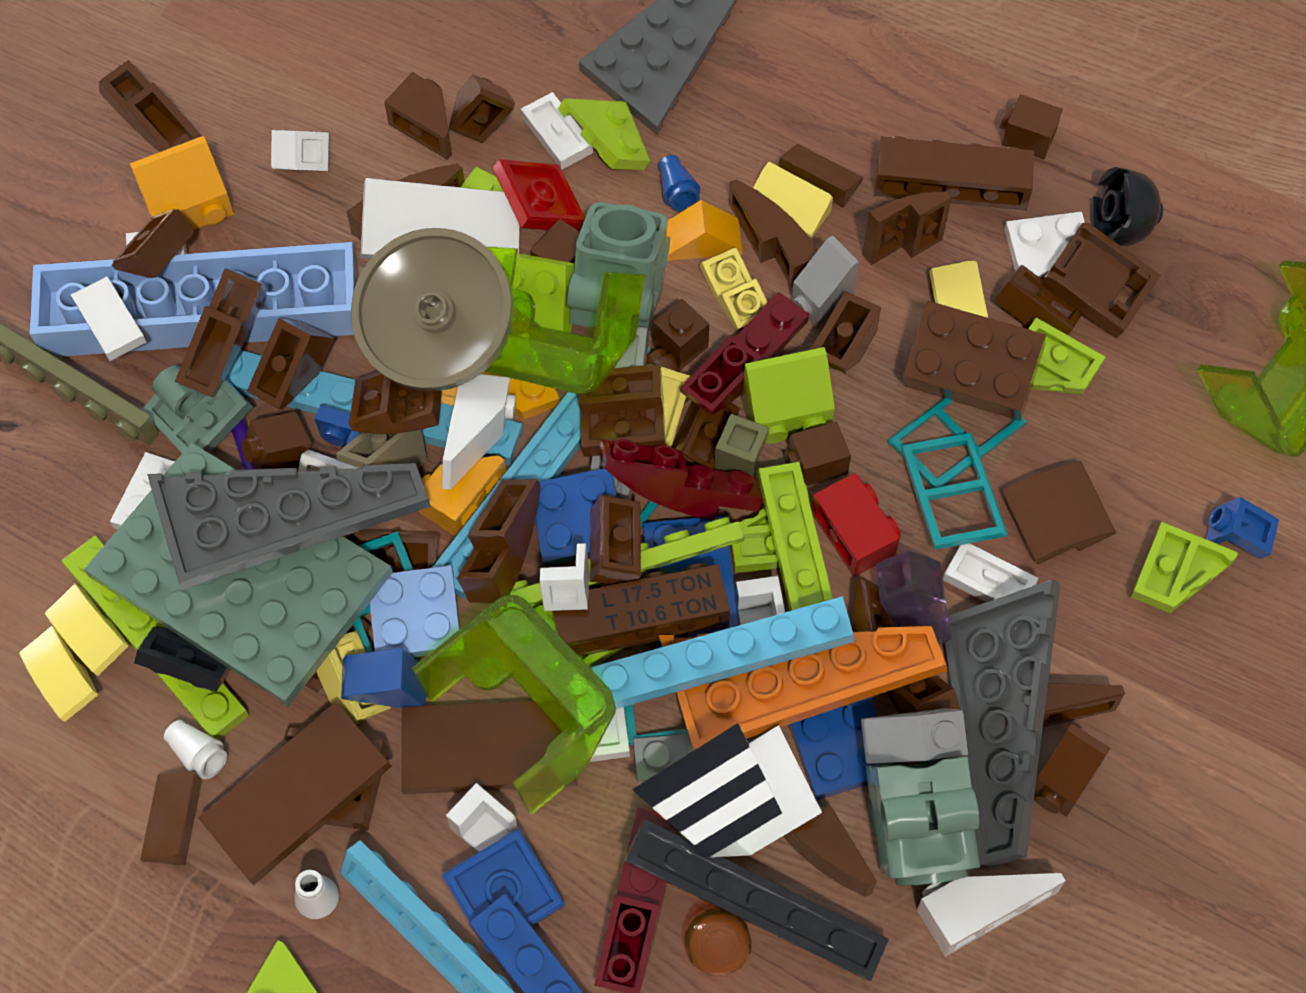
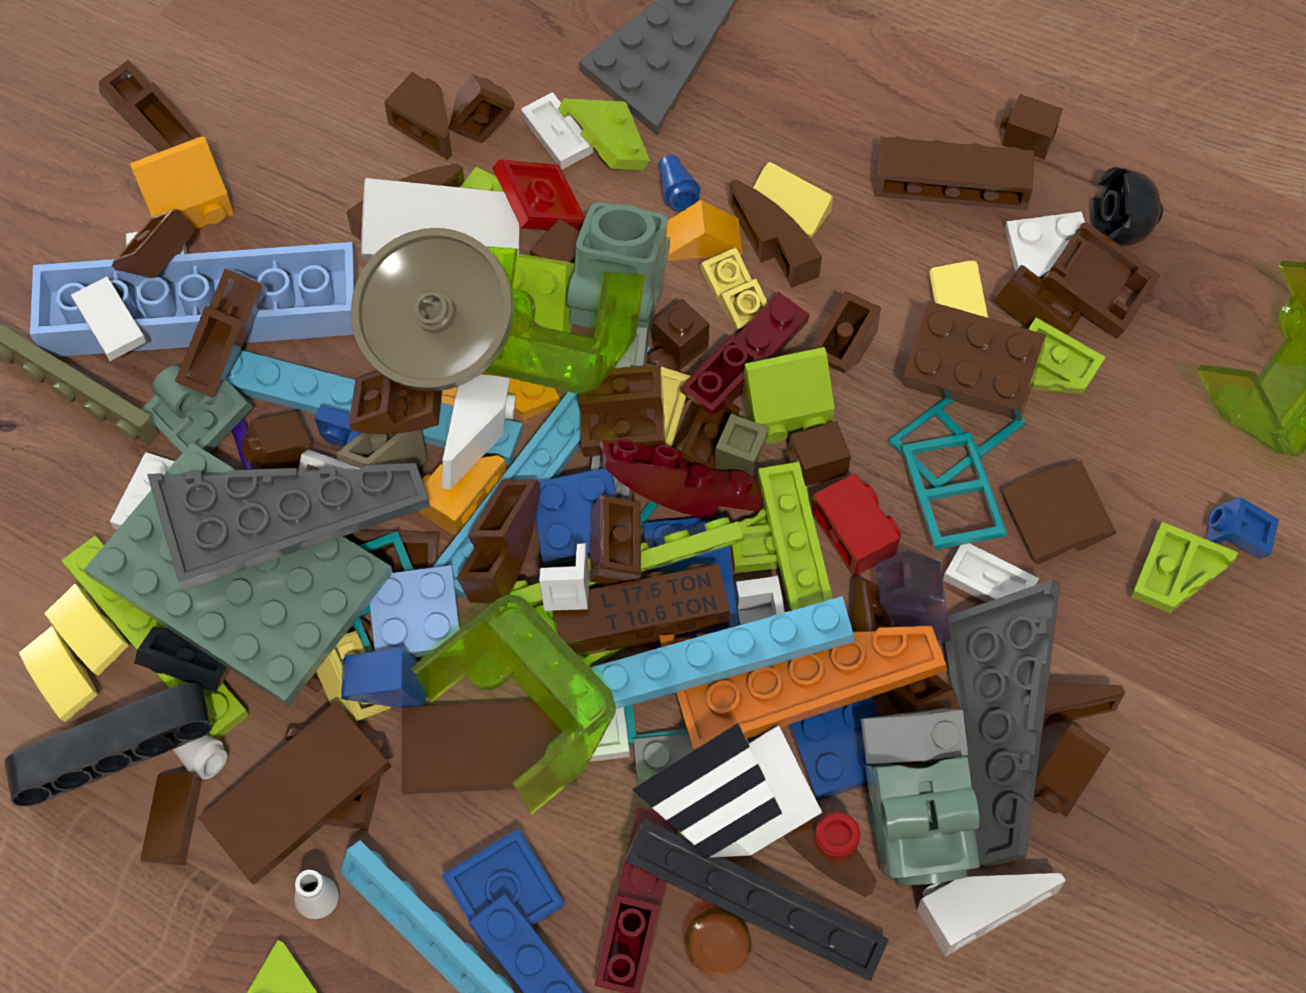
reddish brown slope [247,318,334,410] -> none
white panel [271,130,329,171] -> none
white panel [446,783,518,853] -> none
reddish brown slope [779,144,863,207] -> none
light grey slope [791,235,859,329] -> none
reddish brown slope [862,192,952,265] -> none
none -> black beam [4,683,213,807]
none -> red tile [814,812,861,860]

